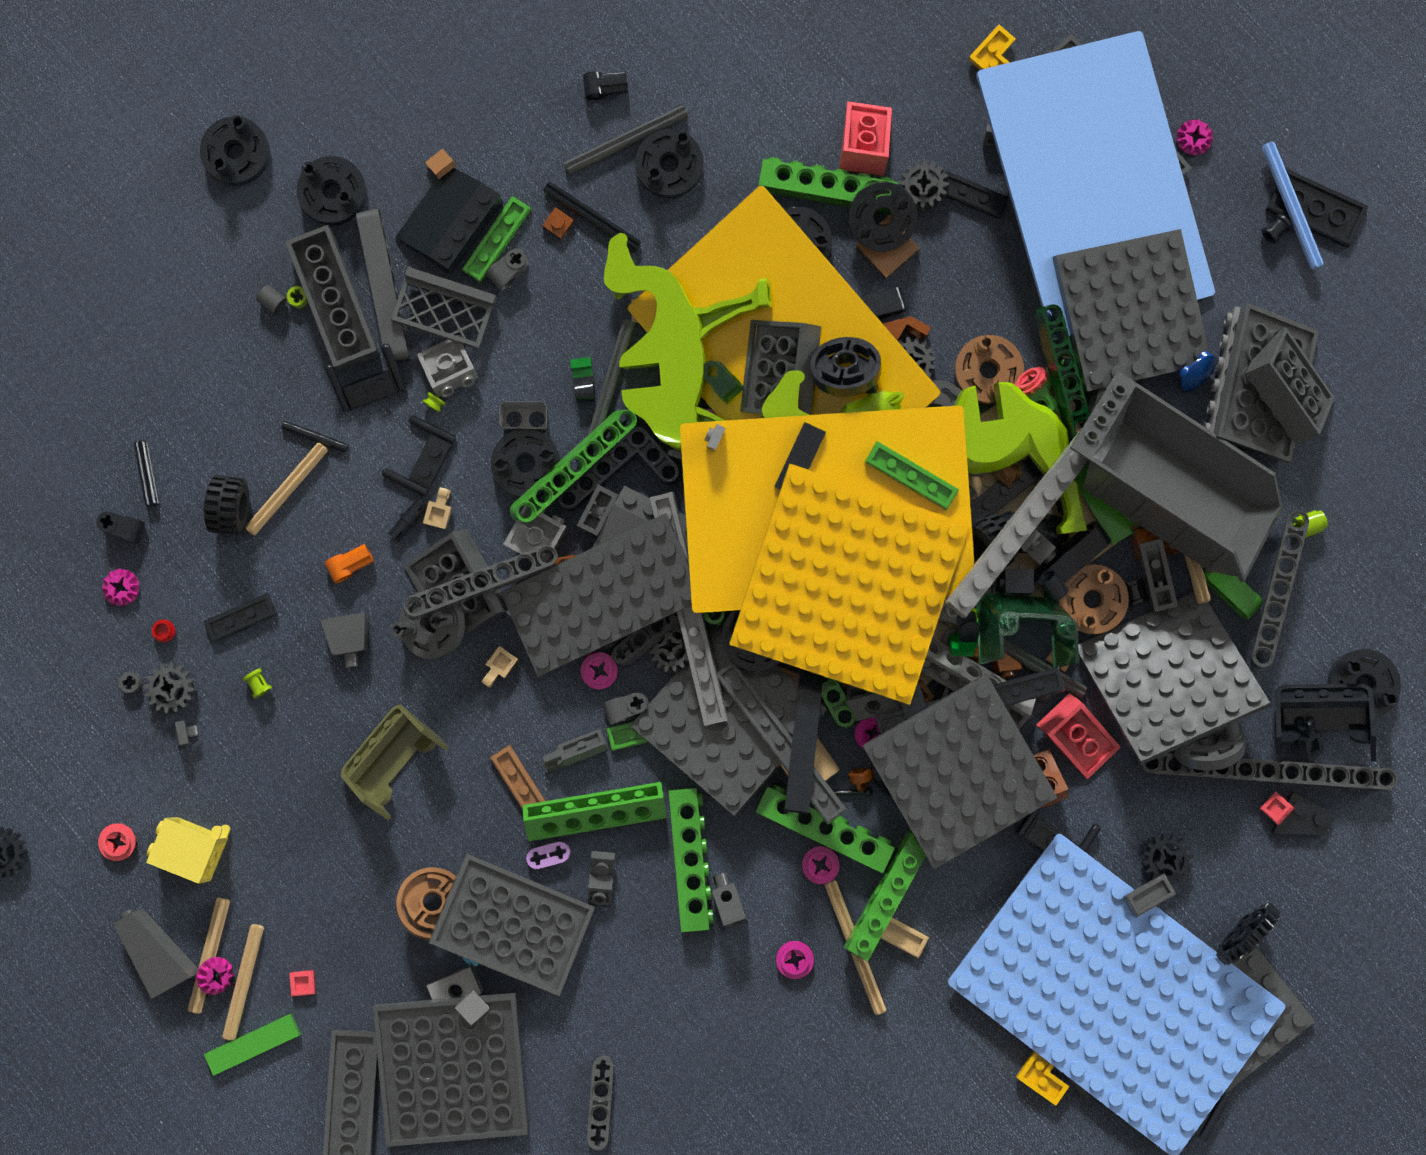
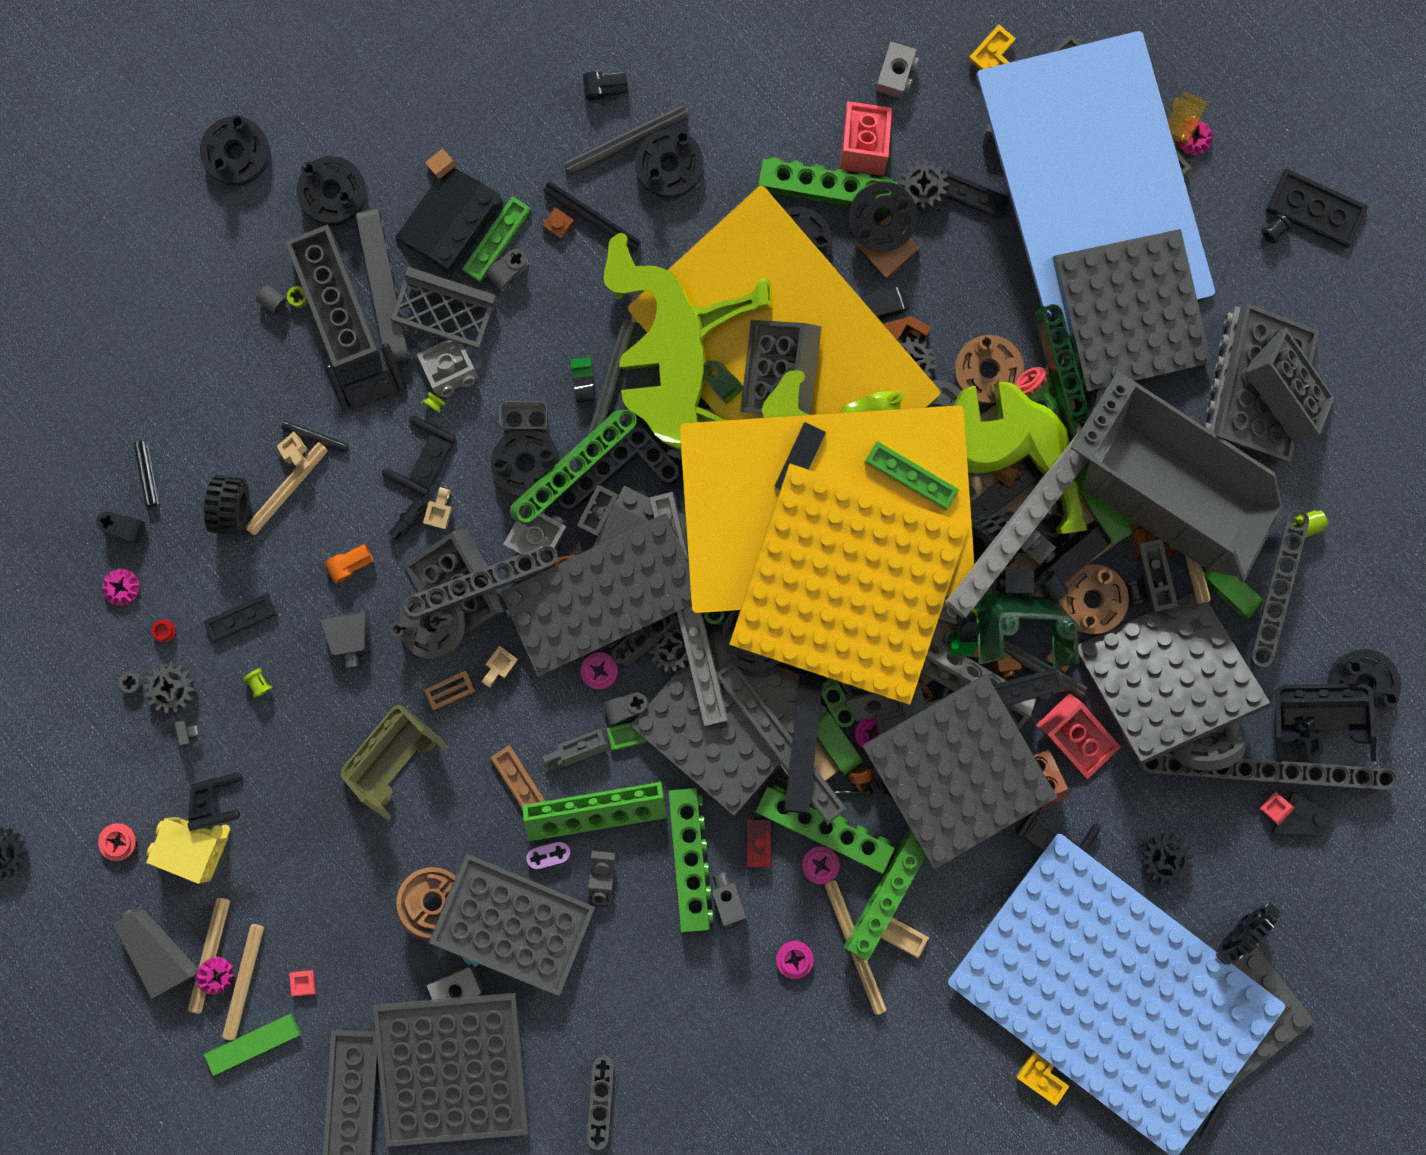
light grey tile [455,990,489,1025] -> none
light grey plate [704,424,725,451] -> none
black piece [810,337,882,397] -> none
dark grey tile [1123,874,1176,917] -> none
blue dish [1179,351,1217,392] -> none
light blue axle [1262,142,1324,270] -> none
none -> black plate [187,772,242,832]
none -> tan plate [277,432,311,472]
none -> medium nougat tile [424,671,476,711]
none -> dark red plate [747,820,771,867]
none -> bright green beam [817,710,863,776]
none -> light grey brick [876,41,918,99]
none -> clear yellow bracket [1166,91,1209,144]

